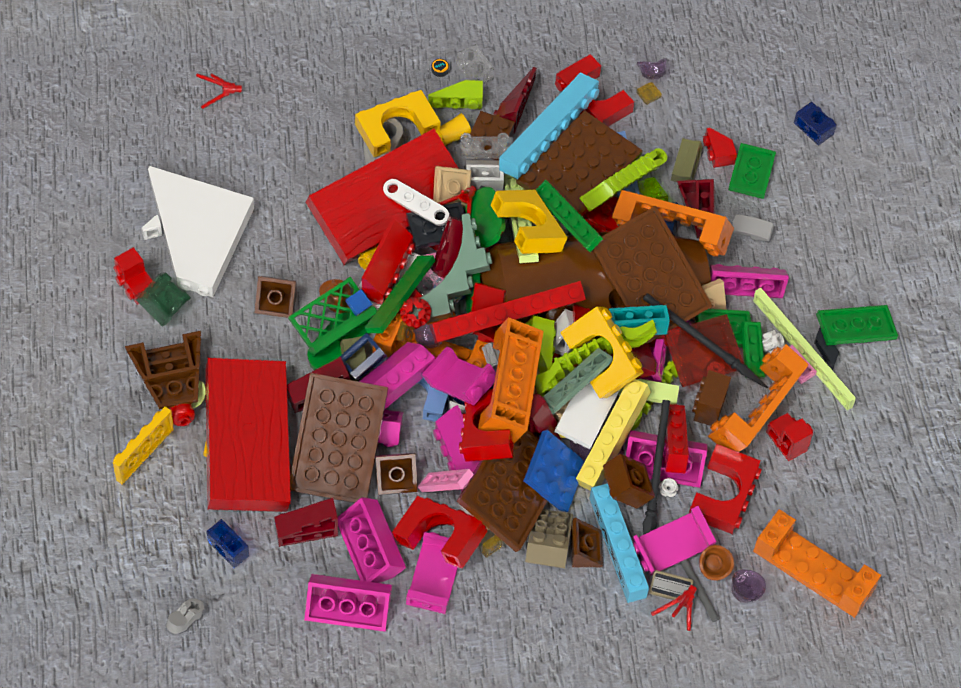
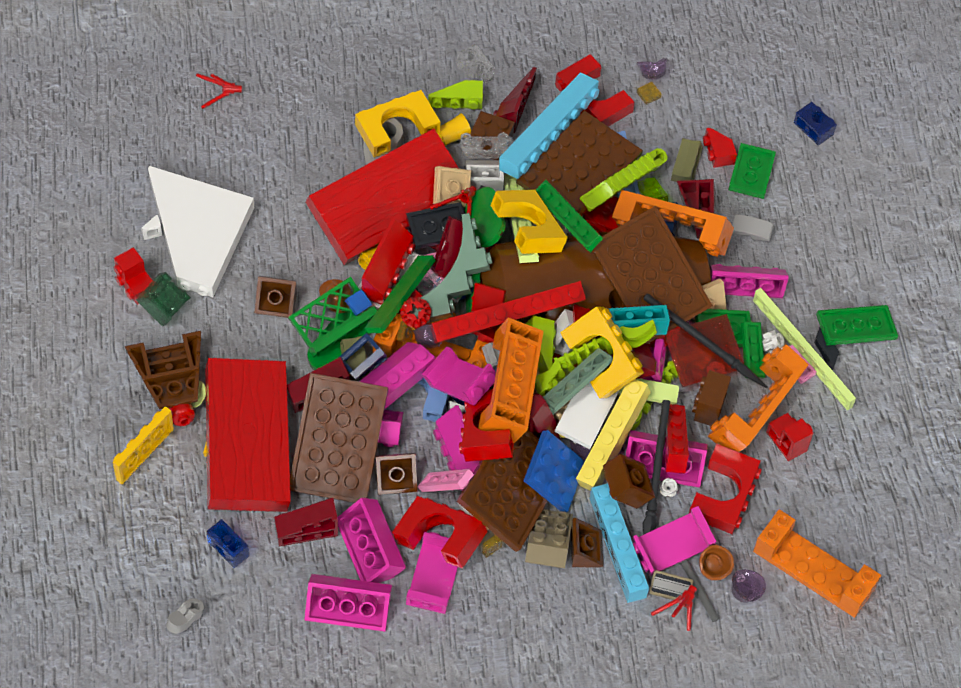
white plate [383,179,450,226] -> none
black tile [431,59,449,77] -> none

